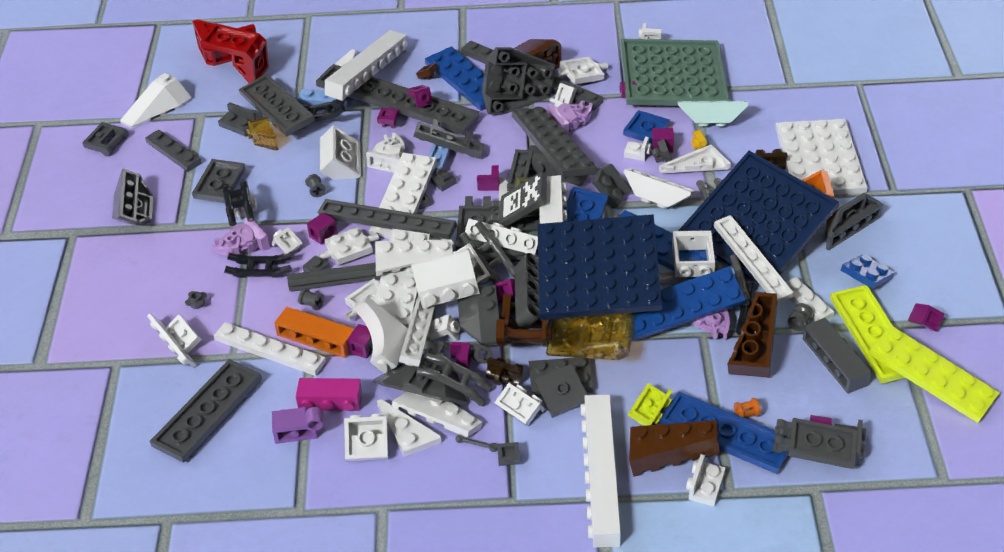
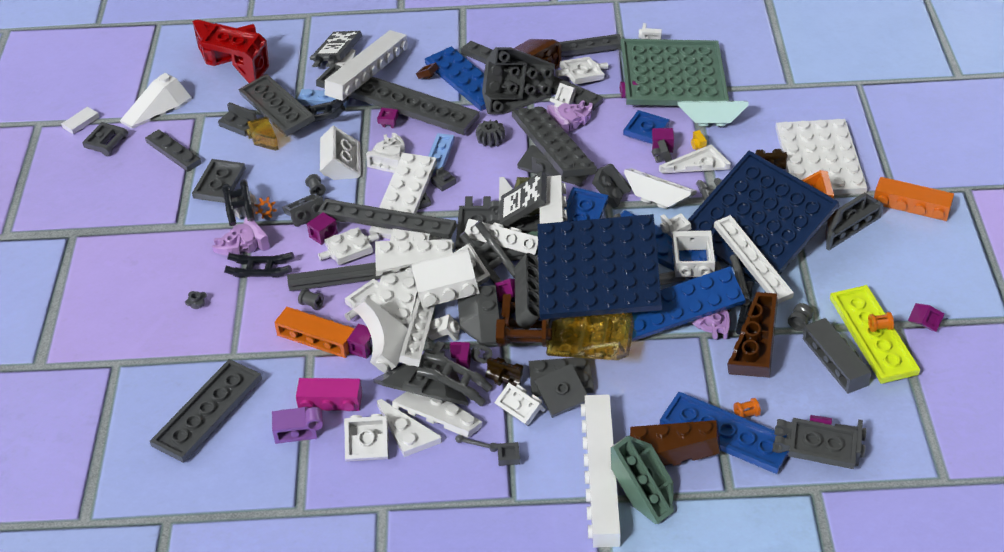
dark grey wedge [112,168,153,224] -> none
white bracket [147,313,202,368] -> none
white plate [214,322,326,376] -> none
white bracket [272,227,302,254] -> none
dark grey plate [303,255,330,272] -> none
magenta bracket [407,85,433,108] -> none
dark grey hinge [413,119,484,159] -> none
magenta panel [477,165,499,191] -> none
dark grey plate [507,149,533,191] -> none
white bracket [624,137,651,161] -> none
neon yellow bracket [627,383,672,426] -> none
white bracket [686,454,726,507] -> none
white plate [786,277,834,322] -> none
blue plate [840,254,895,289] -> none
neon yellow plate [868,325,1000,423] -> none
none -> white tile [61,107,99,134]
none -> orange gear [254,197,277,219]
none -> dark grey bracket [282,193,324,226]
none -> dark grey tile [310,31,362,67]
none -> dark grey gear [476,119,505,148]
none -> dark grey plate [559,34,621,57]
none -> sand green wedge [611,436,674,524]
none -> white bracket [660,213,692,238]
none -> orange bush [868,312,894,332]
none -> orange brick [874,177,954,221]

